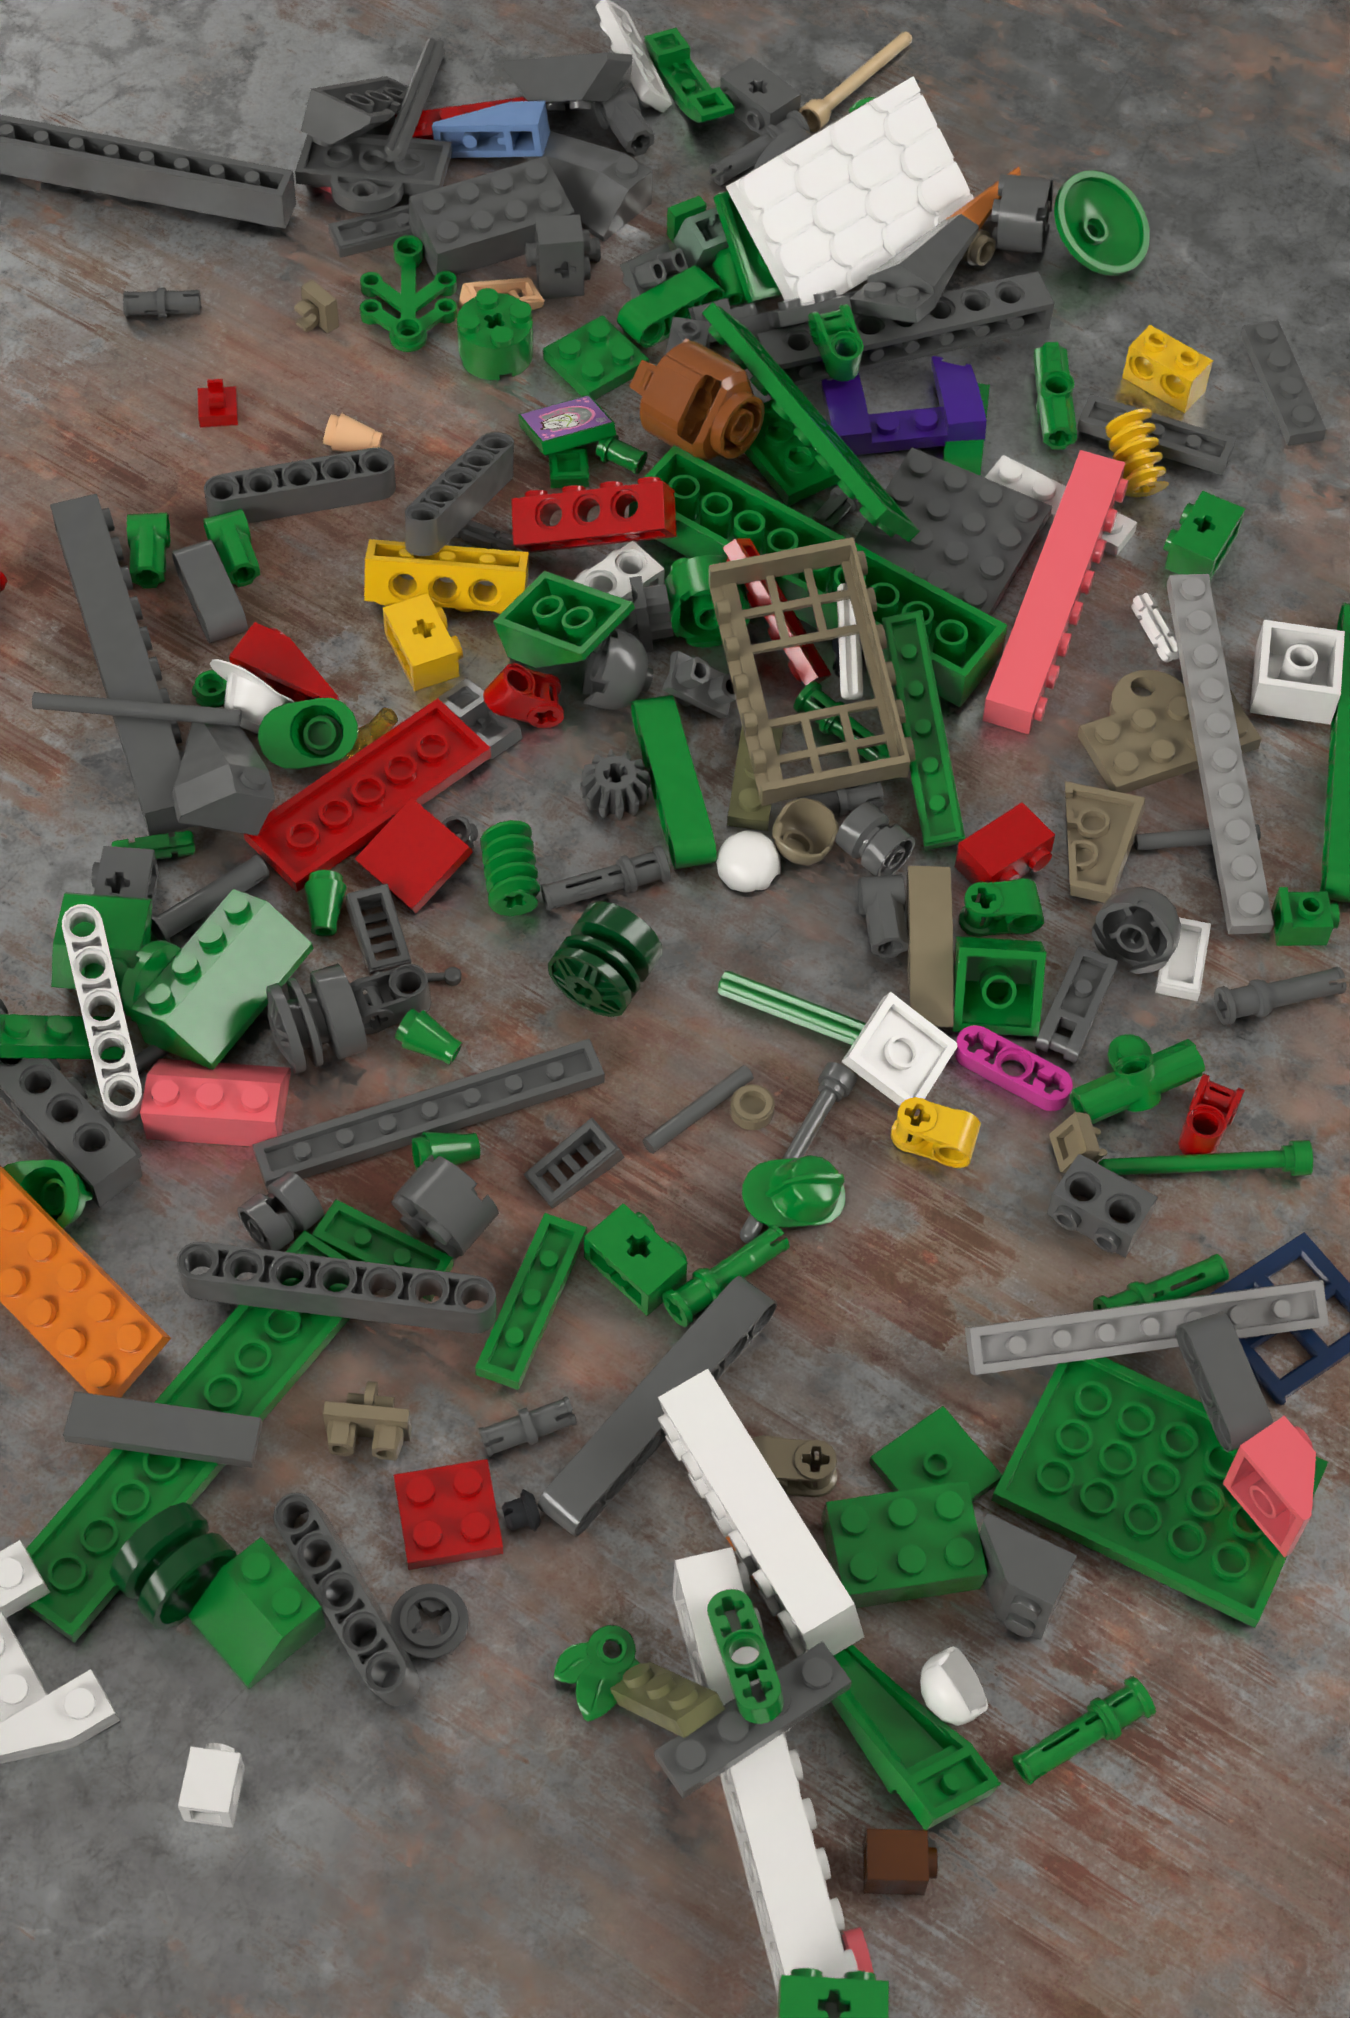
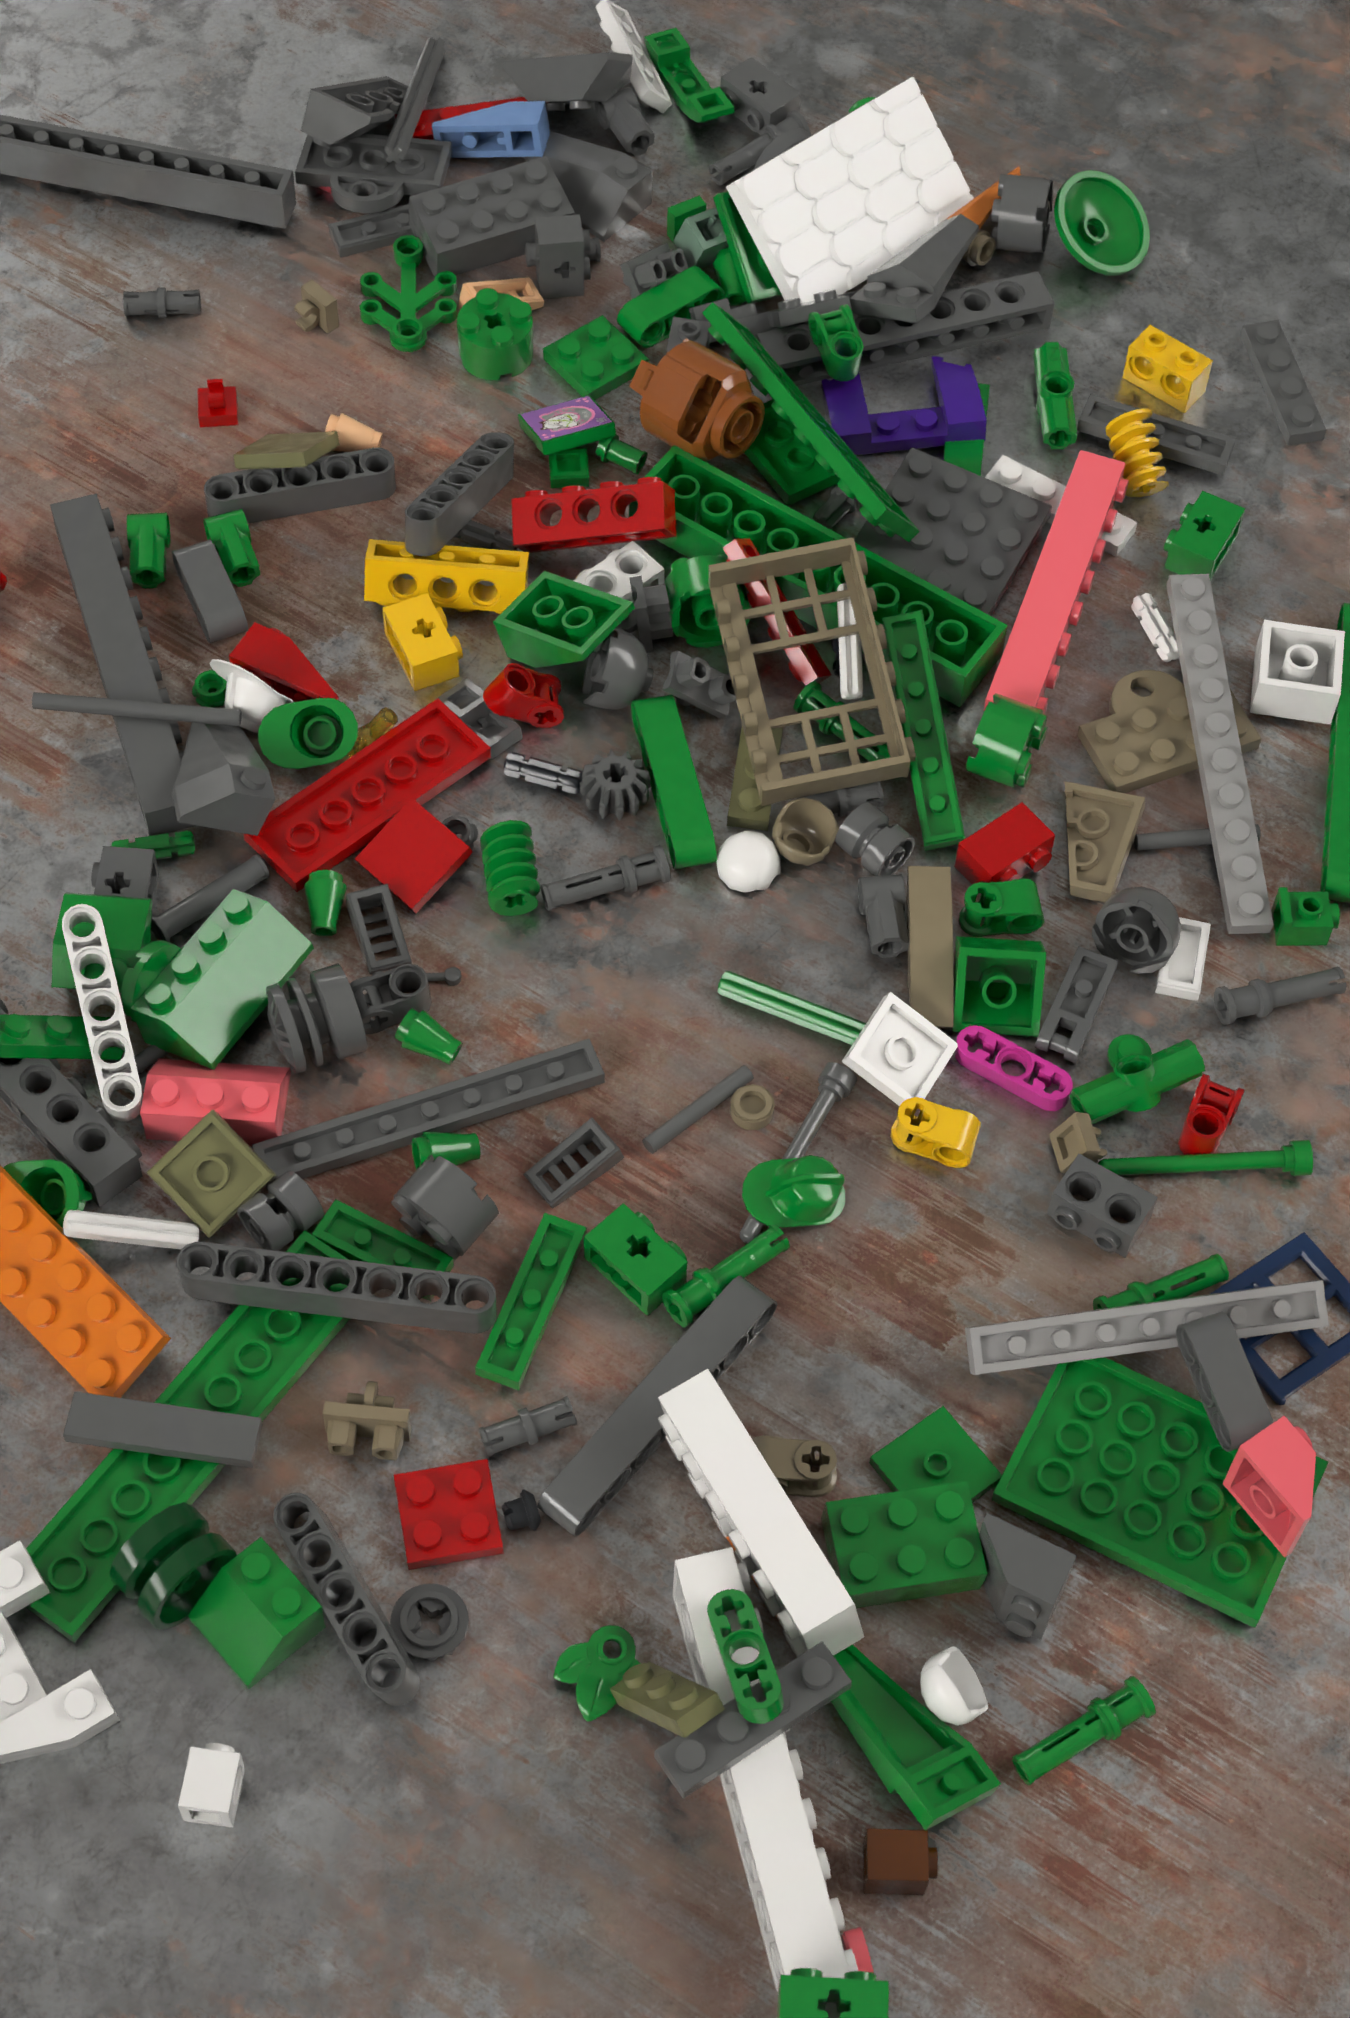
dark green wheel [548,901,663,1017] -> none
tan piece [799,32,912,132] -> none
none -> white axle [63,1210,199,1249]
none -> olive tile [146,1109,276,1238]
none -> olive tile [233,431,339,470]
none -> axle [503,752,582,794]
none -> green brick [966,693,1048,788]

